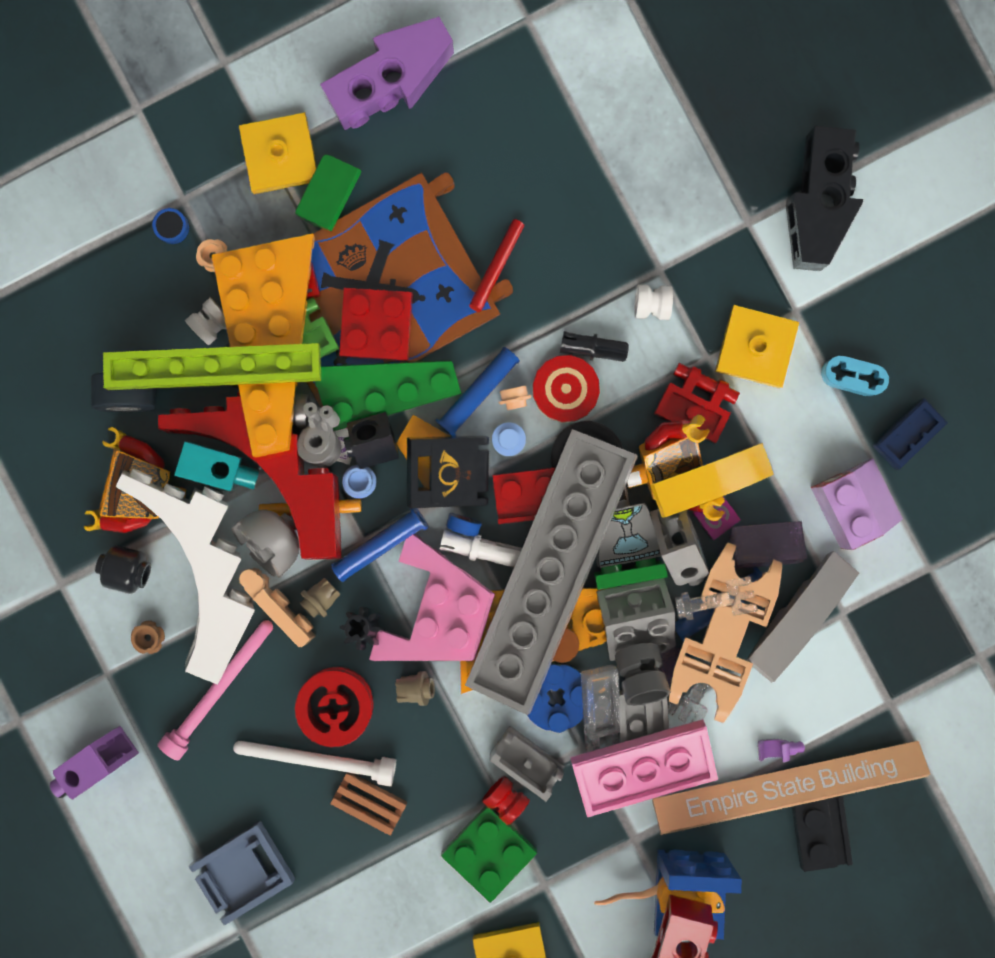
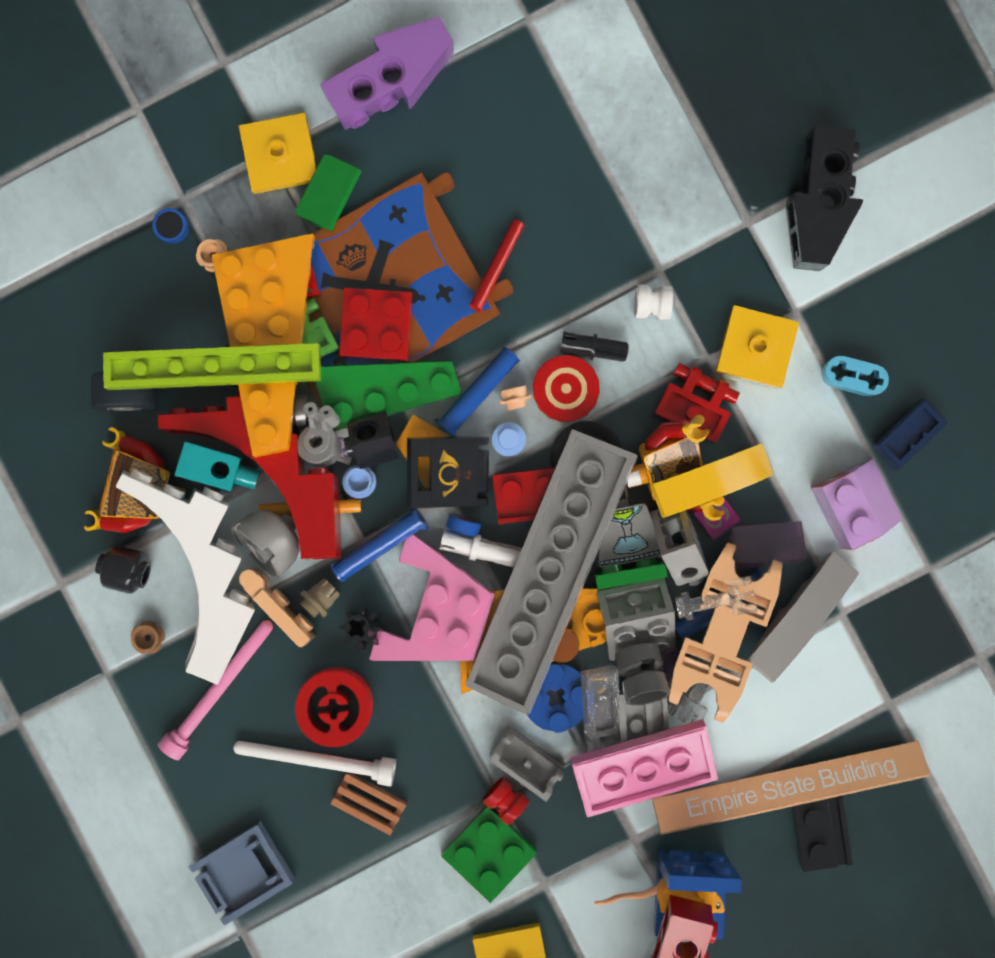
medium lavender torso [50,726,139,800] -> none
white wheel [185,297,226,345] -> none
dark tan hose [395,671,435,706] -> none
medium lavender piece [758,739,805,762] -> none

